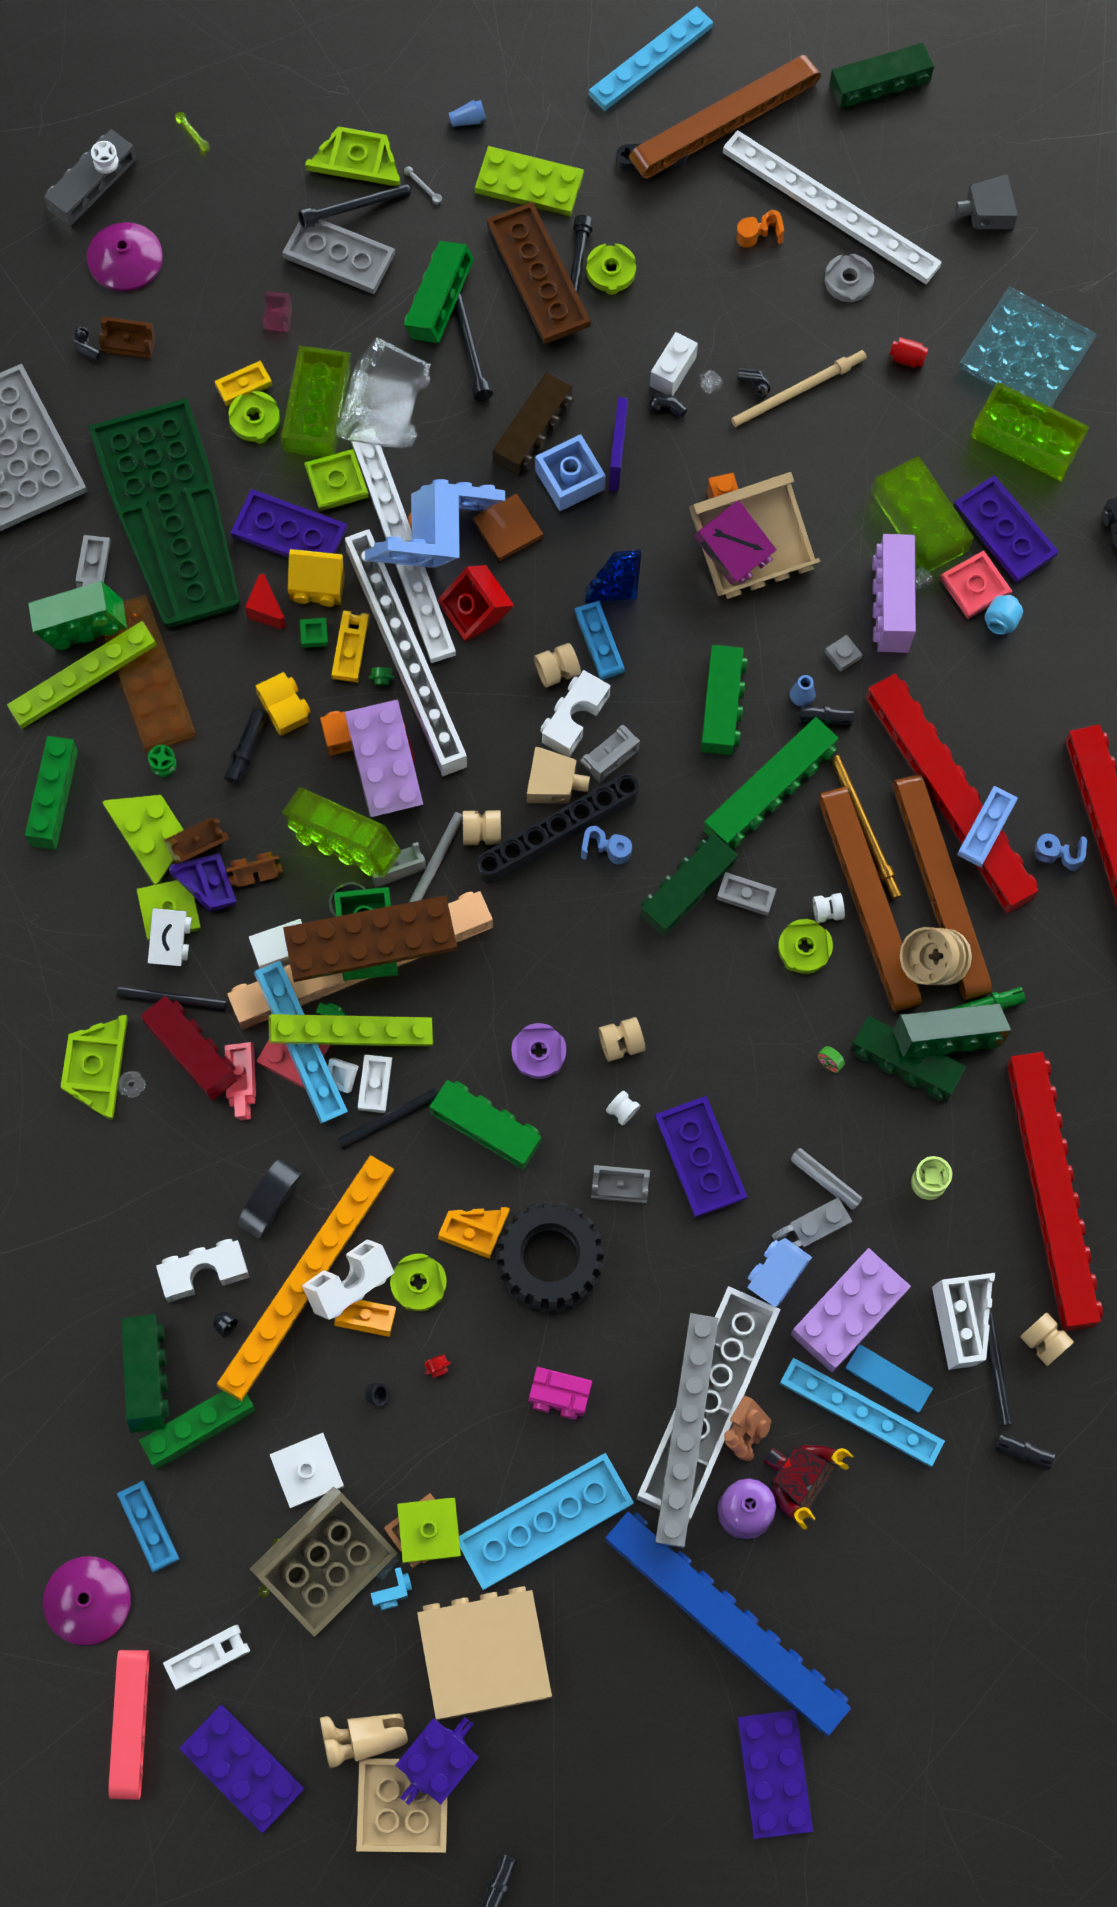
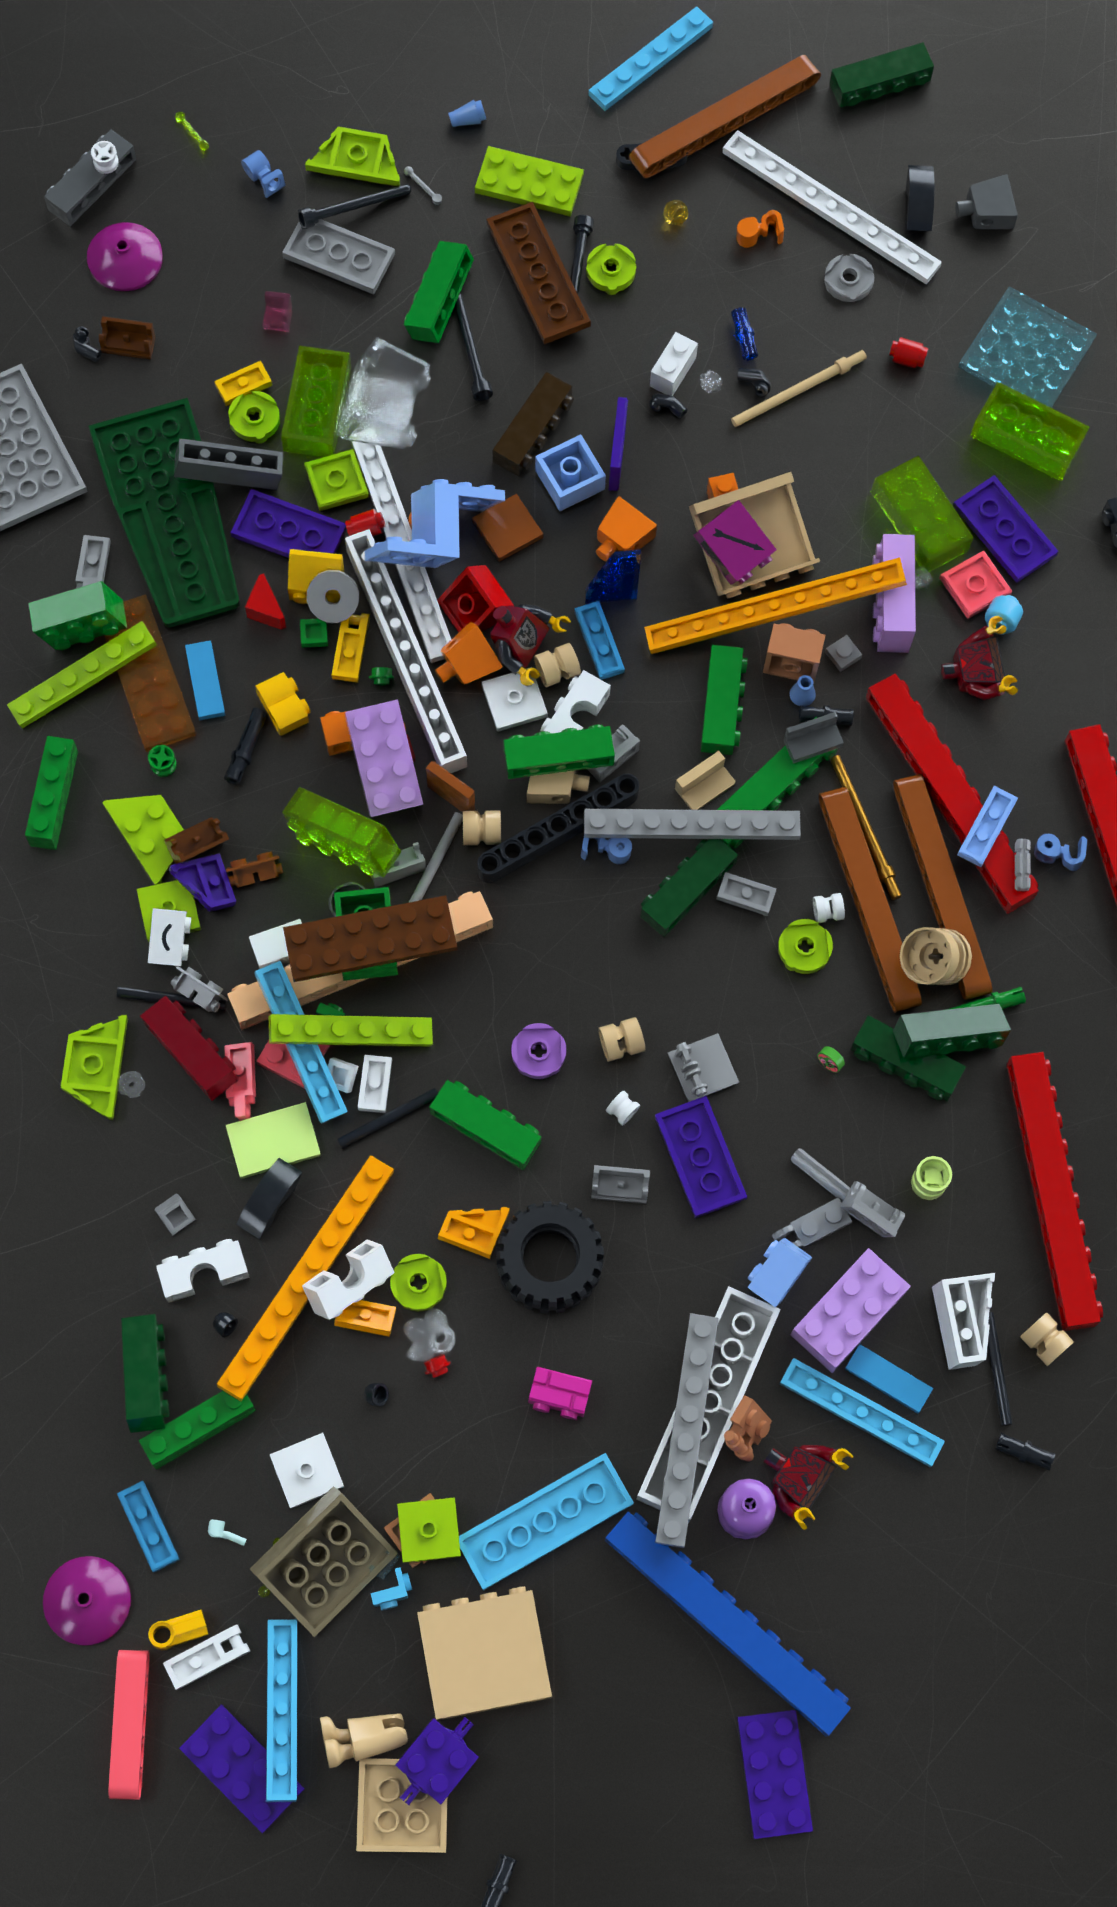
none -> yellow piece [148,1610,209,1650]
none -> light grey slope [154,1194,196,1236]
none -> light grey hinge [171,966,229,1012]
none -> dark grey brick [174,438,283,490]
none -> dark azure tile [185,640,226,721]
none -> light aqua hand [208,1519,247,1546]
none -> yellowish green tile [226,1102,321,1179]
none -> medium blue leg [241,150,285,198]
none -> medium azure plate [266,1620,297,1802]
none -> light grey tile [307,570,359,623]
none -> red brick [345,509,386,536]
none -> clear plate [403,1308,456,1362]
none -> dark orange tile [426,761,475,812]
none -> orange torso [435,622,503,684]
none -> white plate [482,667,548,732]
none -> torso [490,604,571,686]
none -> green brick [504,724,615,779]
none -> light grey plate [584,809,801,840]
none -> orange torso [595,496,657,561]
none -> light orange plate [644,557,907,654]
none -> clear yellow plate [663,200,688,225]
none -> light grey hinge [668,1033,739,1102]
none -> tan panel [675,751,736,810]
none -> clear blue pin [731,307,758,361]
none -> nougat brick [763,623,826,684]
none -> dark grey panel [783,712,844,764]
none -> light grey hinge [840,1181,905,1237]
none -> black brick [905,165,935,231]
none -> torso [941,616,1018,700]
none -> light grey axle [1015,839,1031,891]

